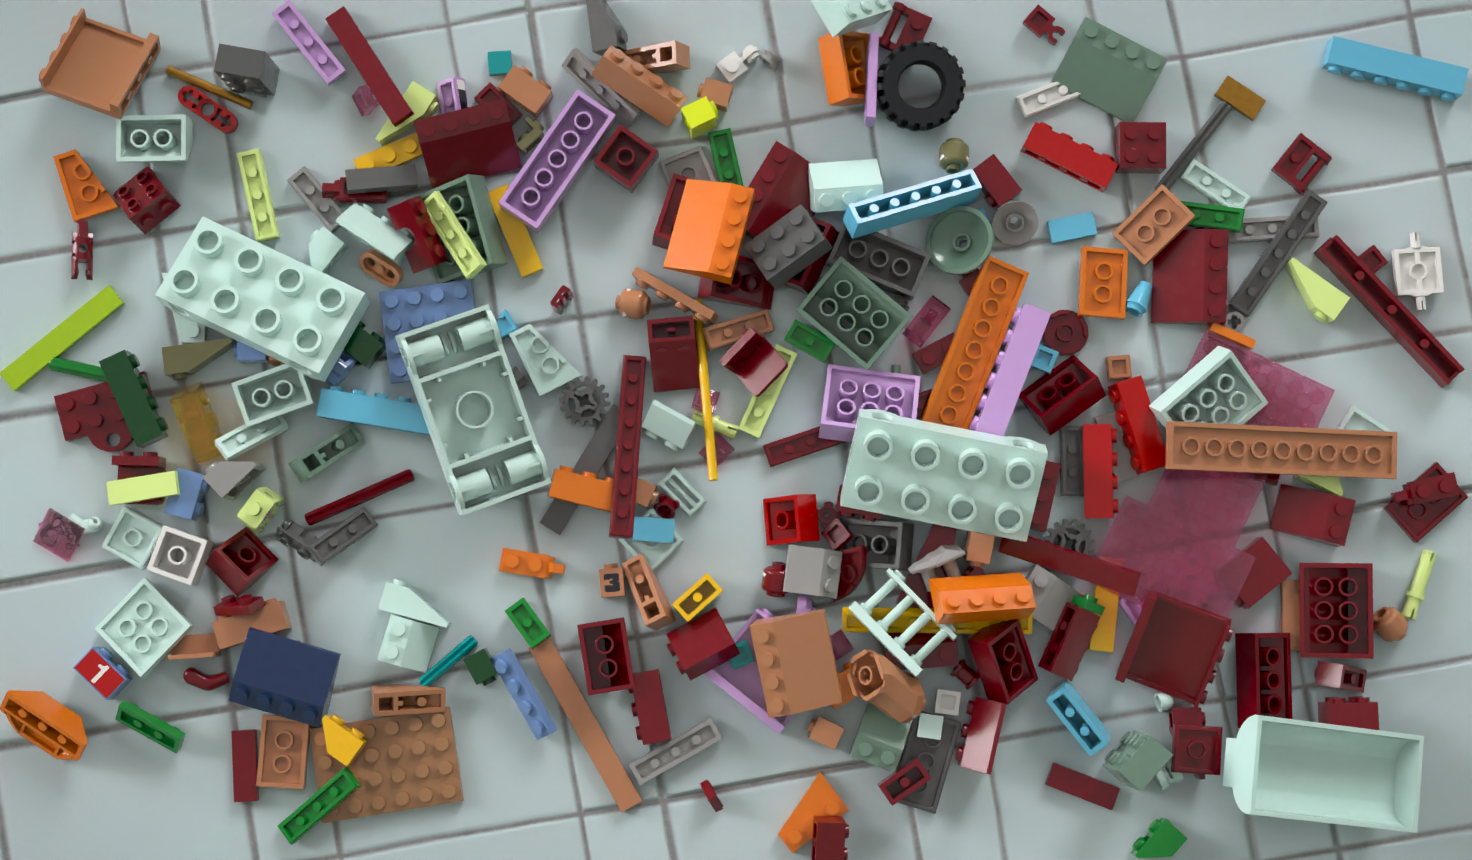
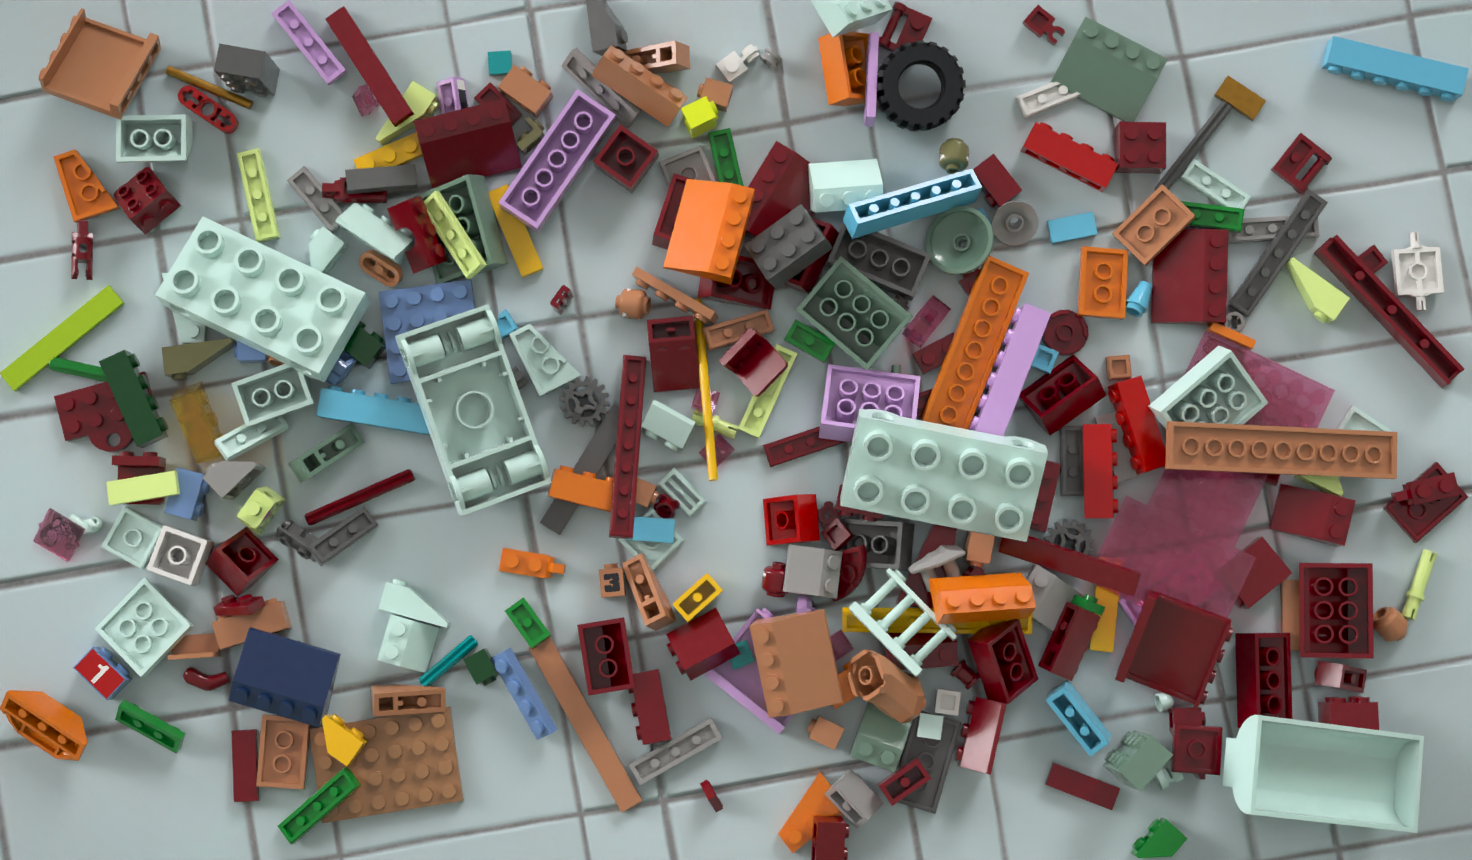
none -> light grey brick [825,769,883,828]

